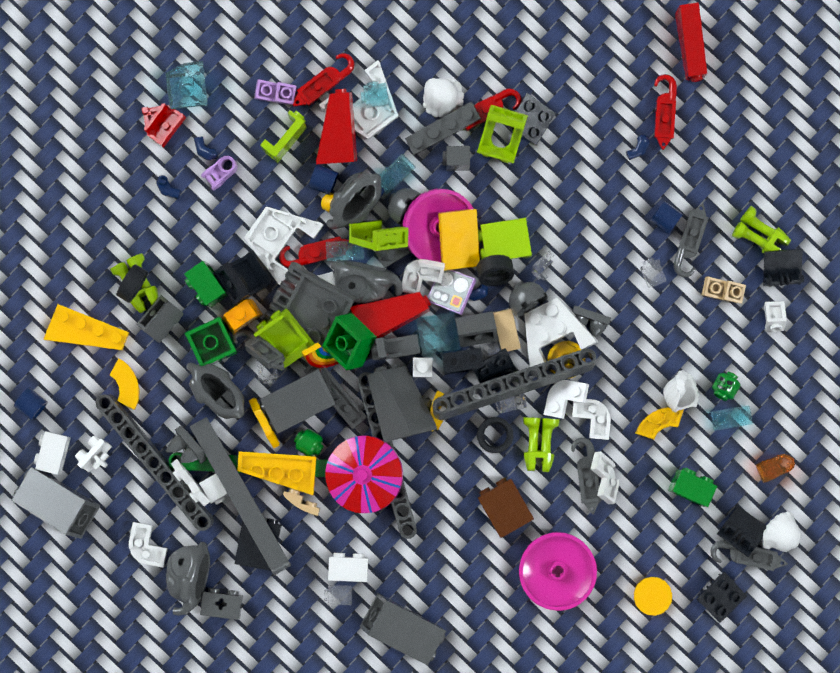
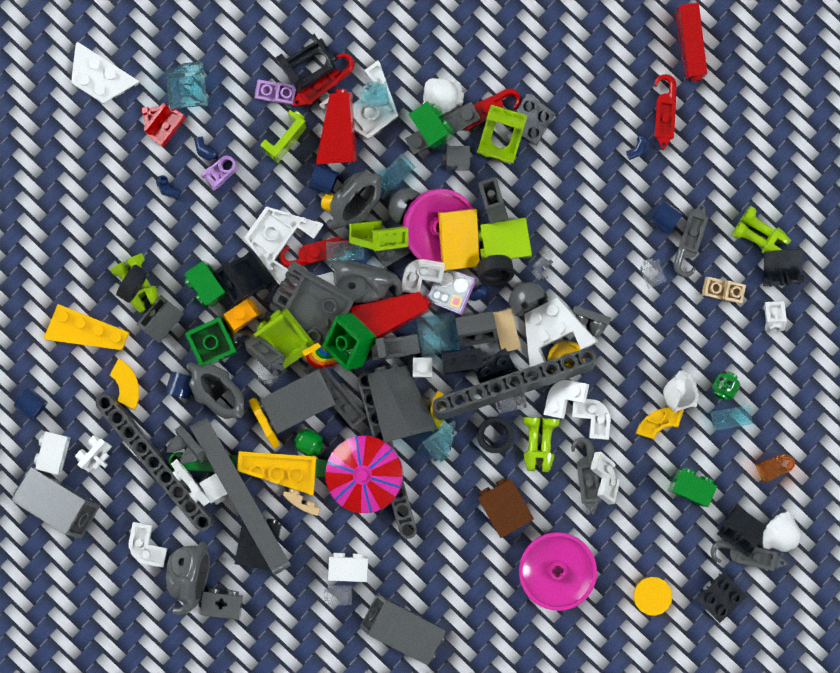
none -> white wing [71,42,139,104]
none -> dark blue piece [165,371,192,400]
none -> black panel [276,33,337,93]
none -> green brick [408,101,454,150]
none -> clear light blue slope [422,420,456,463]
none -> dark grey brick [478,177,509,224]

